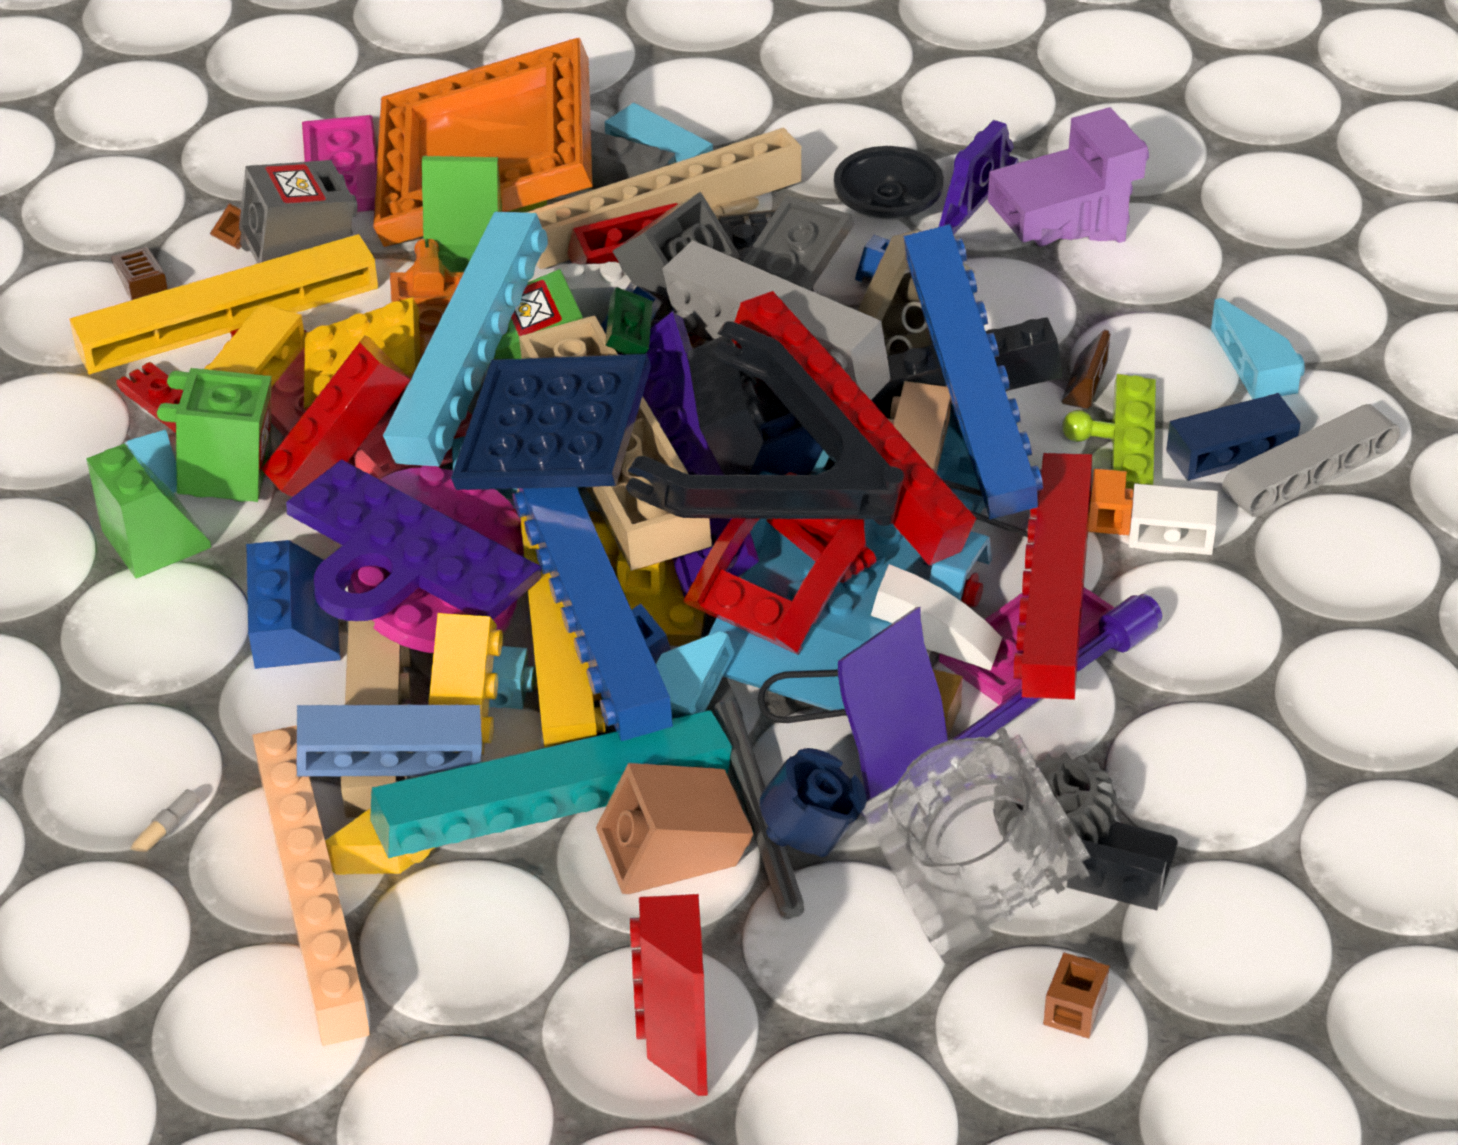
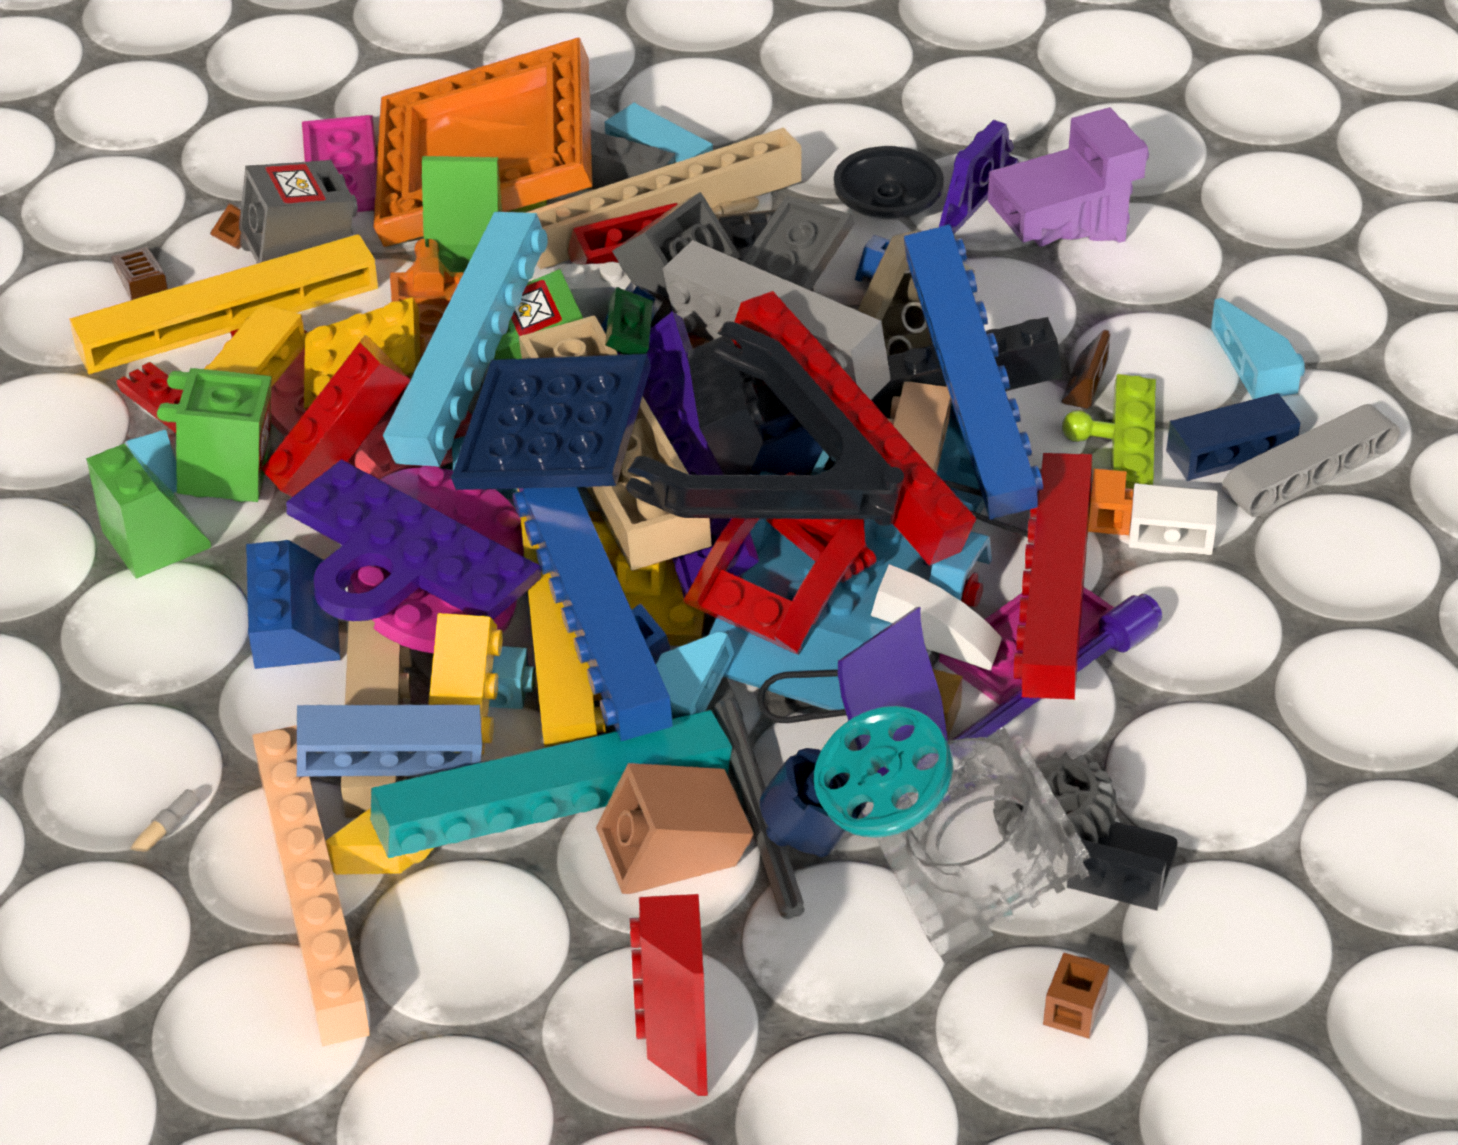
none -> teal wedge [814,706,953,838]

